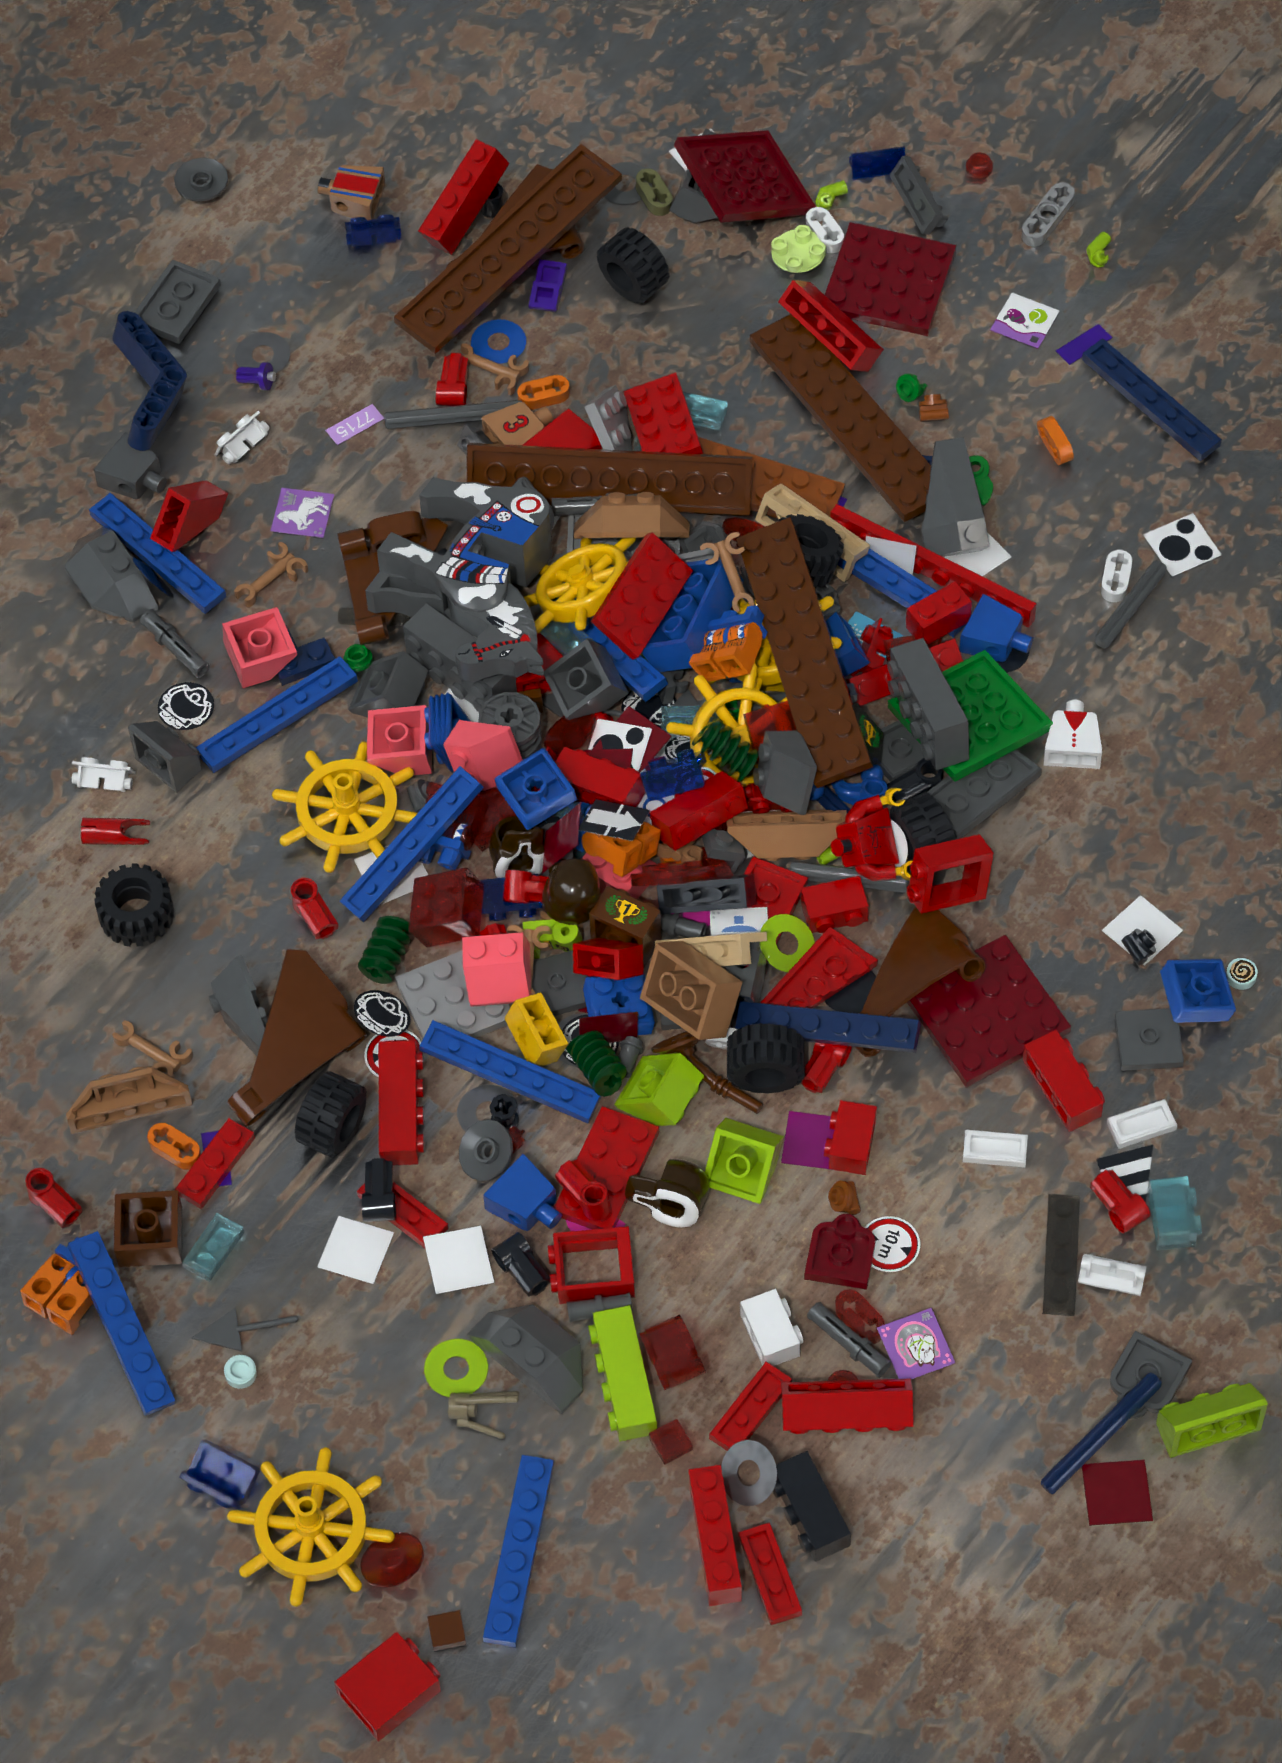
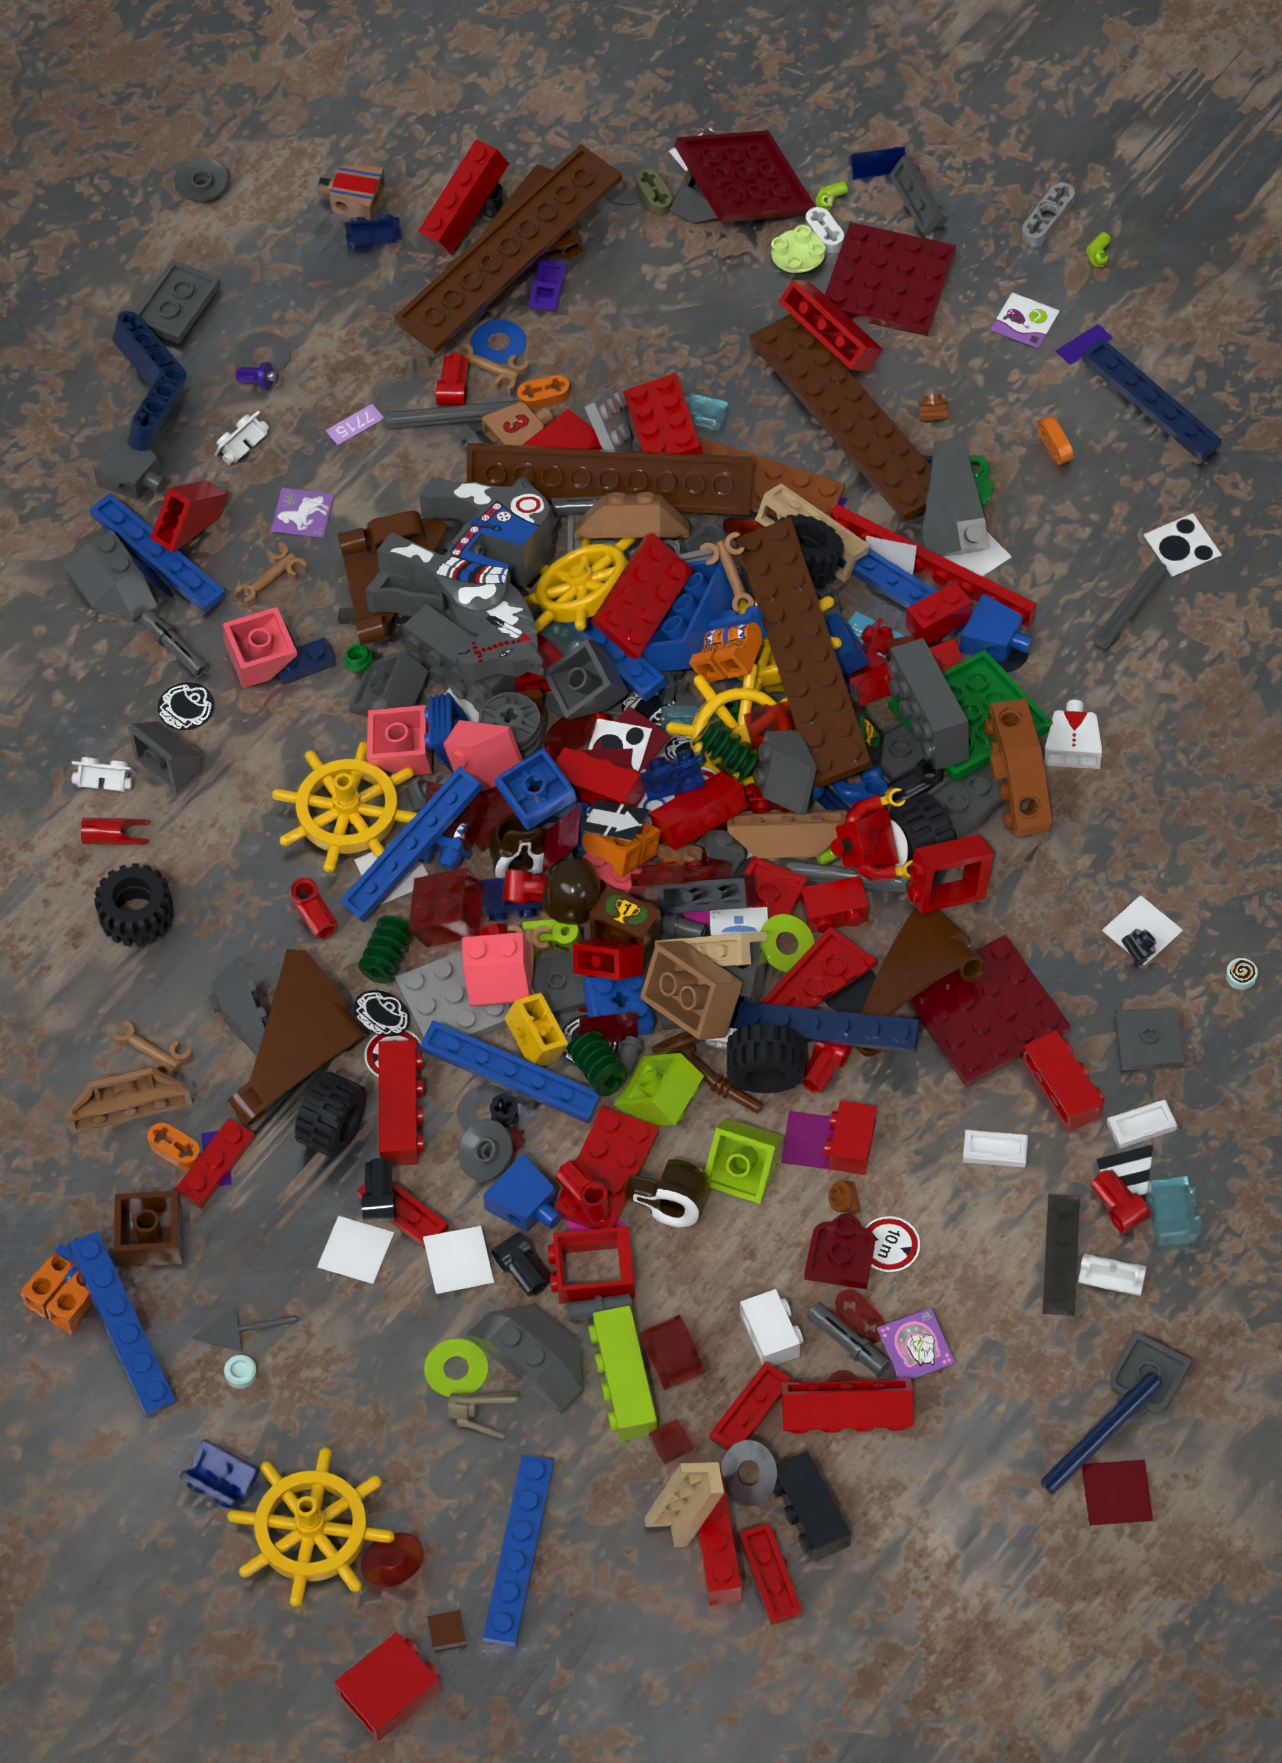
red piece [25,1168,82,1228] -> none
clear light blue plate [182,1213,244,1282] -> none
blue plate [196,656,358,773] -> none
black tyre [597,227,670,304] -> none
green plate [896,373,927,402] -> none
clear red plate [966,152,993,178] -> none
white beam [1101,550,1132,603] -> none
lime slope [1156,1383,1268,1458] -> none
blue brick [1160,959,1236,1023] -> none
none -> tan fence [645,1462,724,1547]
none -> dark orange brick [984,698,1052,837]

